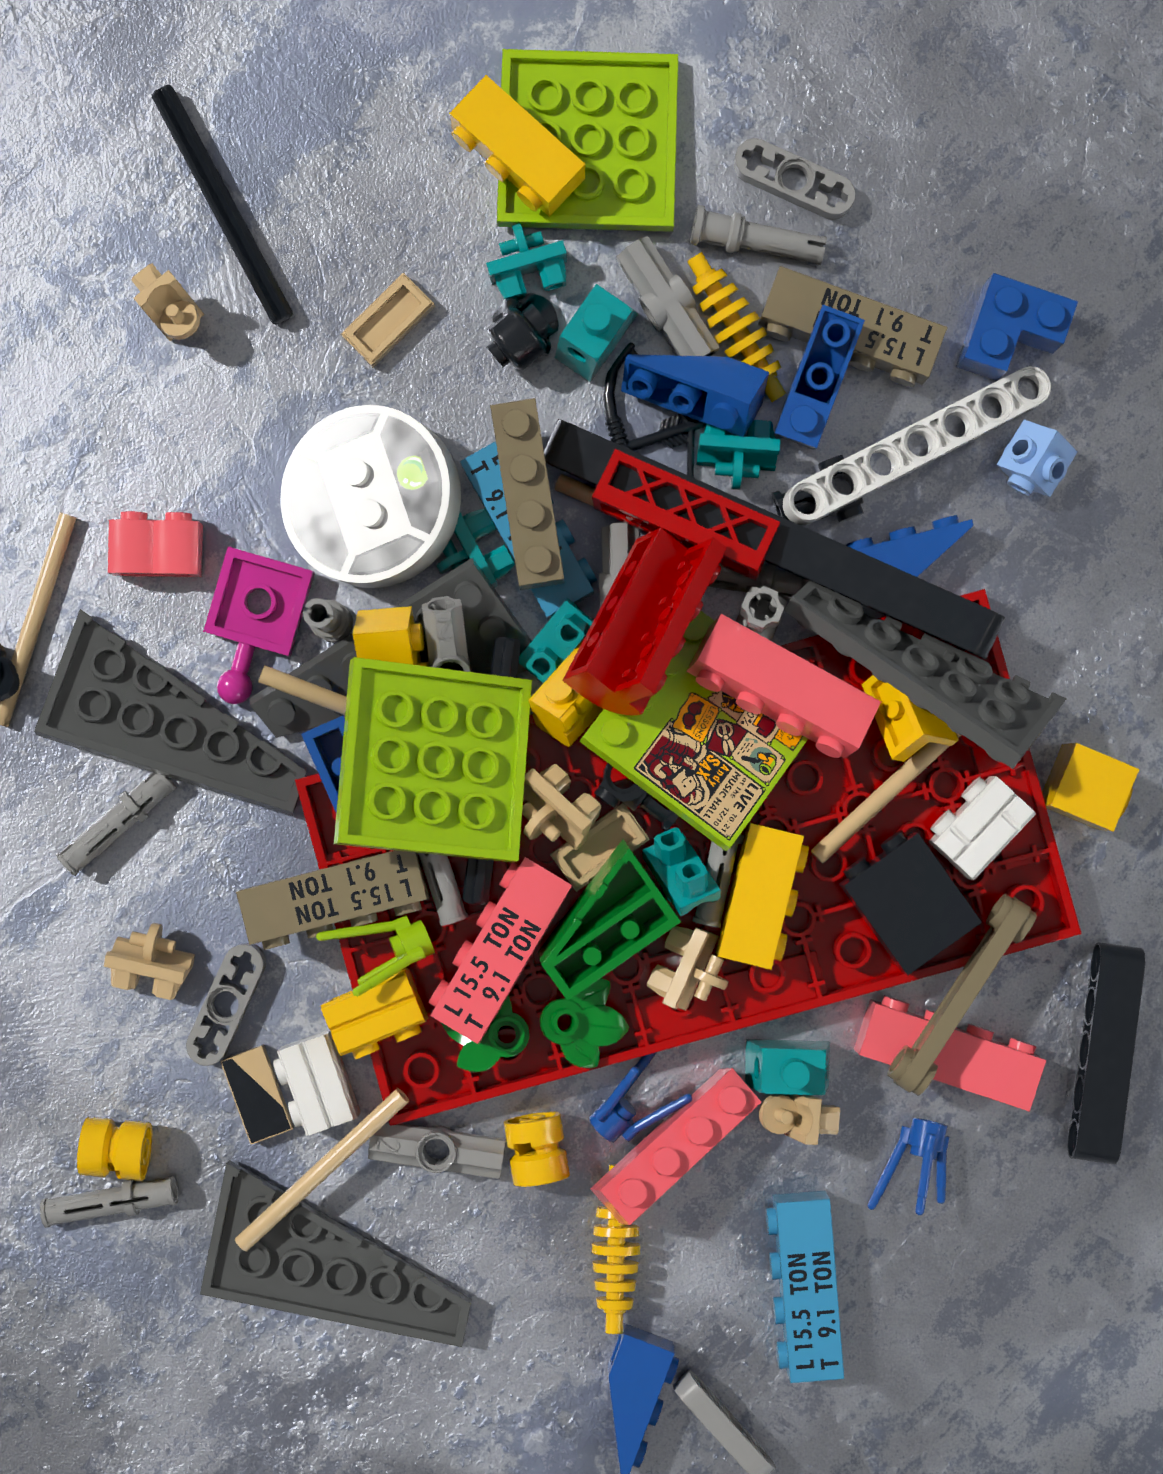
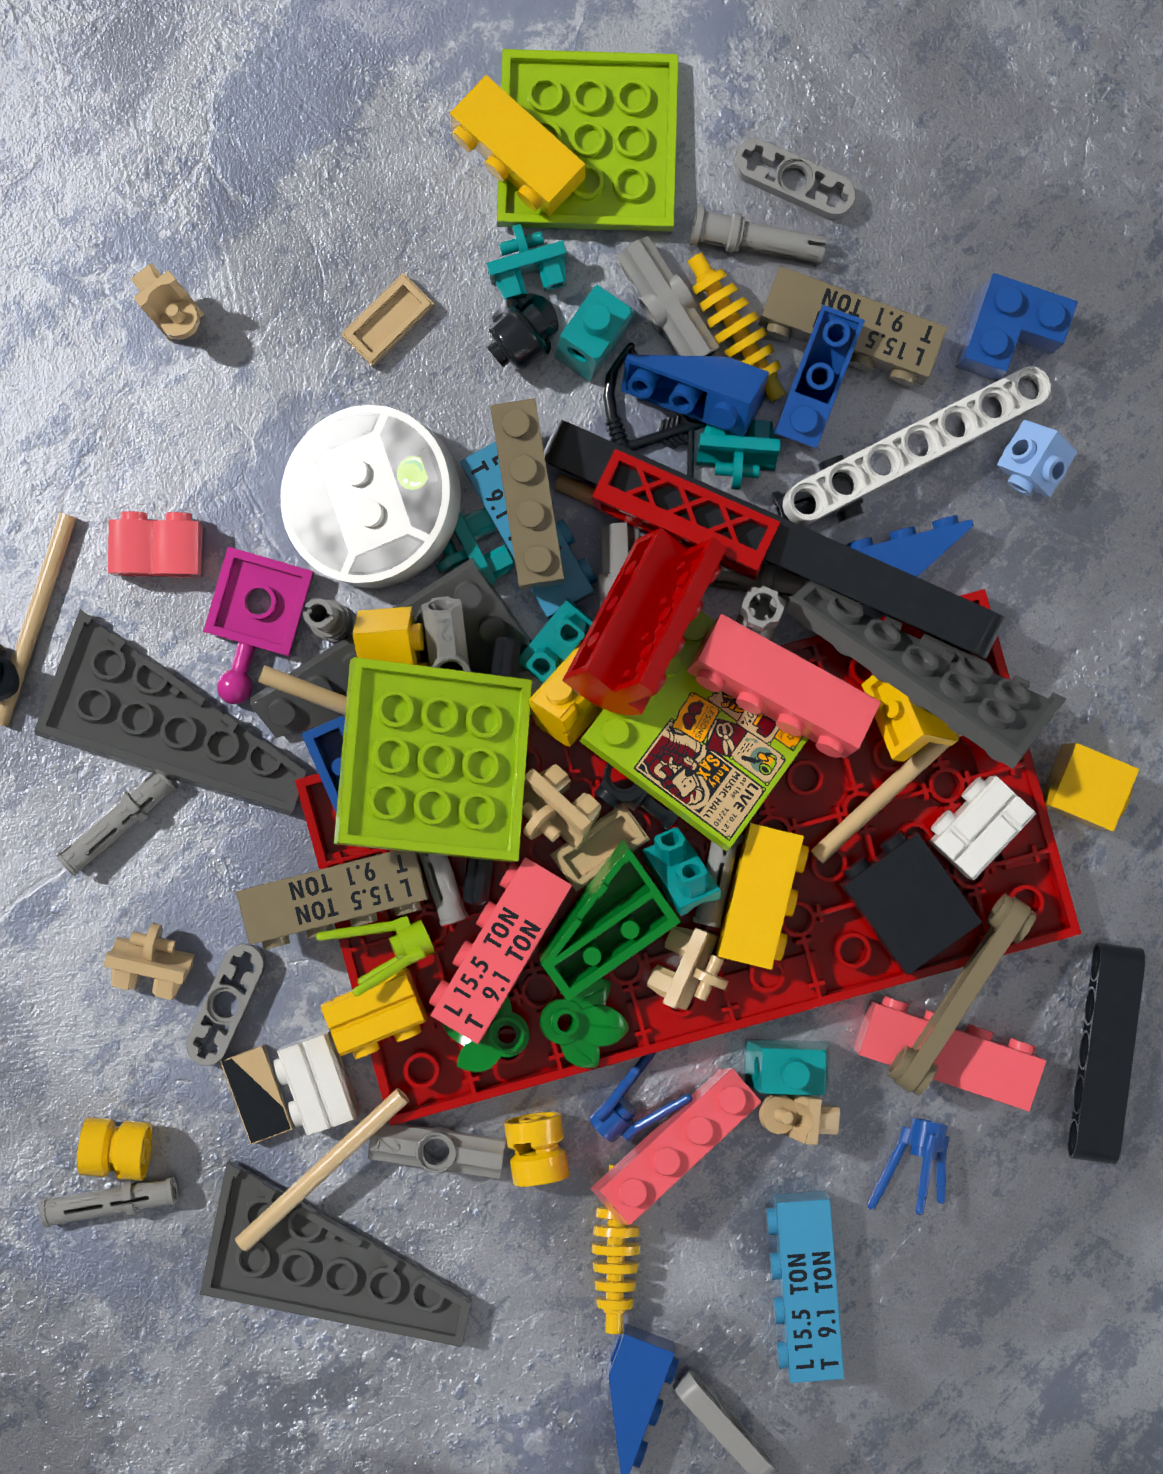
black axle [152,85,293,325] -> none

